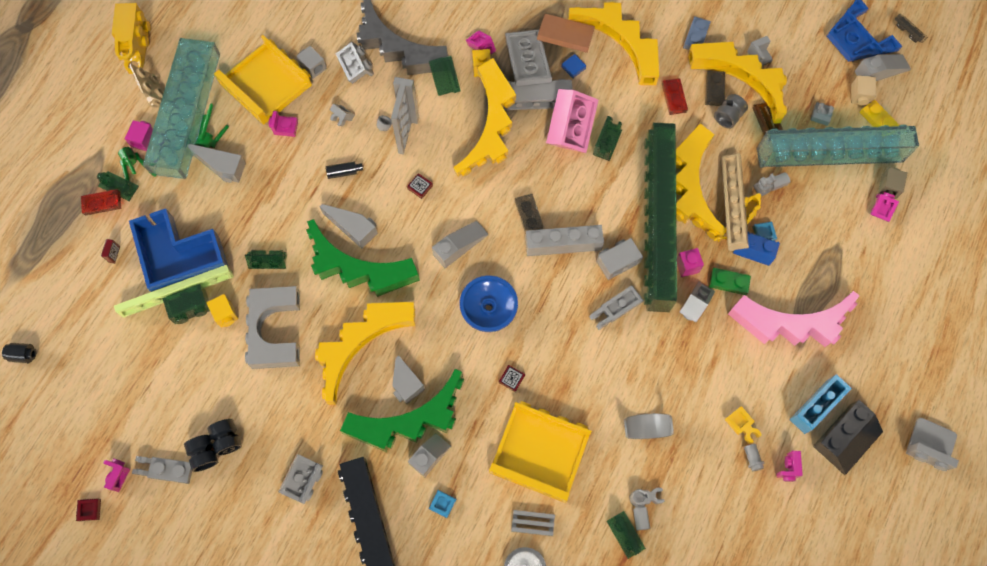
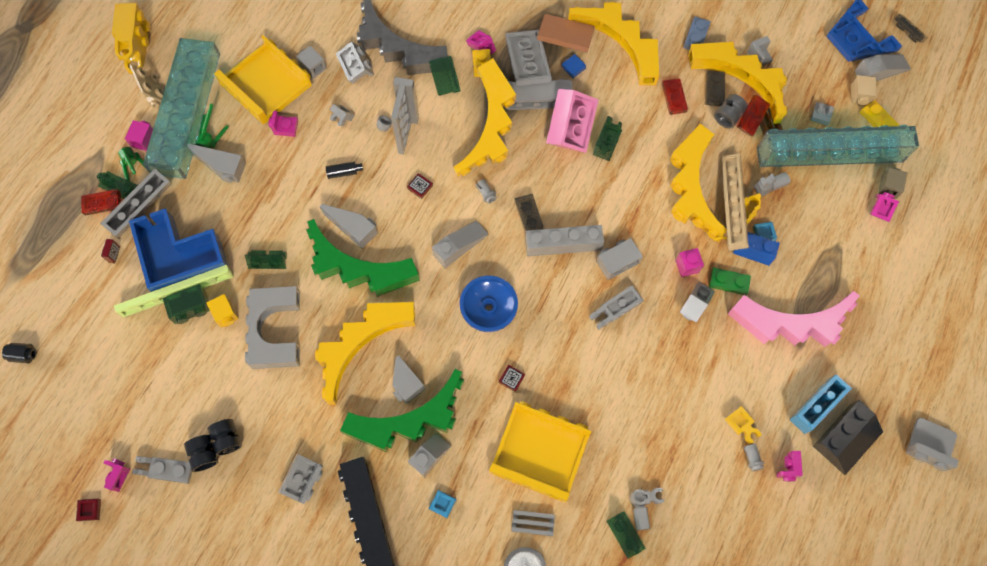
light grey piece [624,413,674,439] -> none
clear green brick [643,123,677,312] -> none
none -> light grey brick [100,169,171,239]
none -> light grey pin [476,179,497,204]
none -> clear red plate [737,95,770,136]

